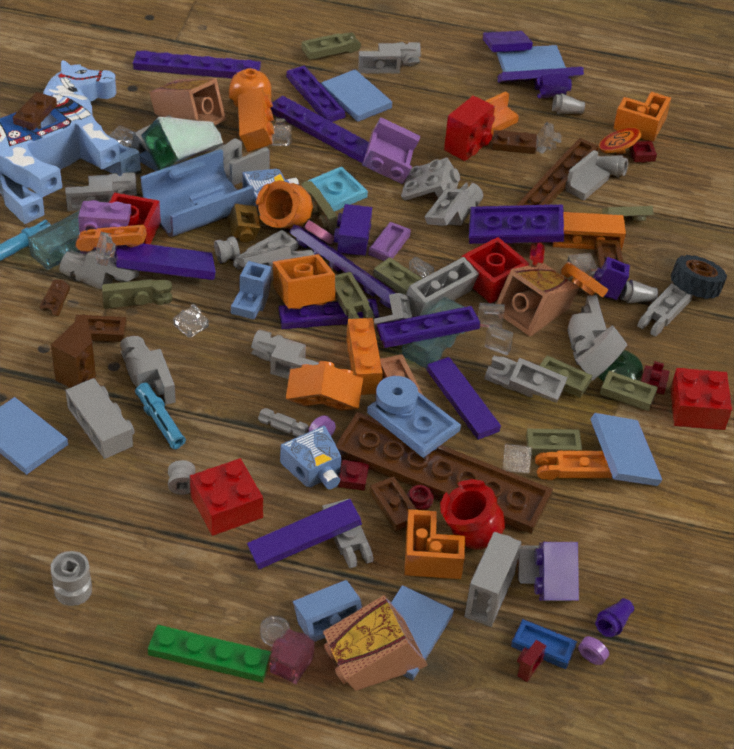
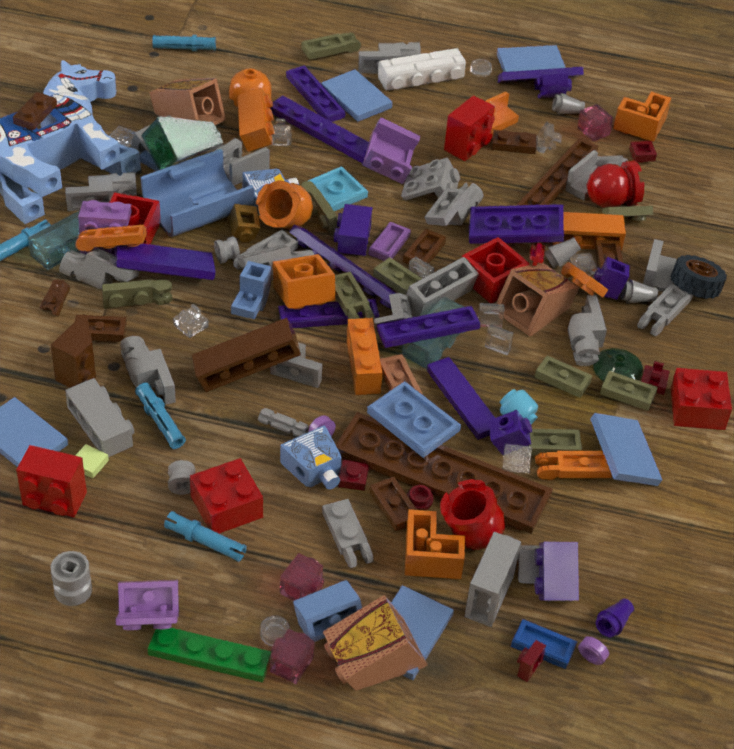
clear plate [95,232,116,266] -> none
dark purple plate [133,51,261,79] -> none
dark purple tile [247,499,362,569] -> none
orange brick [286,361,363,411] -> none
bright pink tile [305,220,334,244] -> none
medium blue piece [376,376,418,414] -> none
dark purple tile [483,31,533,52] -> none
light grey plate [485,355,567,403] -> none
light grey slope [576,325,628,381] -> none
piece [599,127,641,154] -> none
none -> red brick [16,445,87,518]
none -> yellowish green tile [75,444,109,478]
none -> medium lavender bracket [116,580,179,630]
none -> dark azure pin [153,35,216,52]
none -> dark azure pin [164,511,247,562]
none -> reddish brown brick [192,318,301,392]
none -> clear pink brick [280,553,325,601]
none -> white brick [378,48,466,91]
none -> reddish brown plate [403,229,446,271]
none -> clear tile [471,59,492,77]
none -> dark purple brick [488,410,532,455]
none -> medium azure head [500,389,538,424]
none -> light grey cone [544,237,581,268]
none -> clear pink brick [577,104,614,141]
none -> red tile [586,160,645,208]
none -> light grey panel [643,239,677,292]

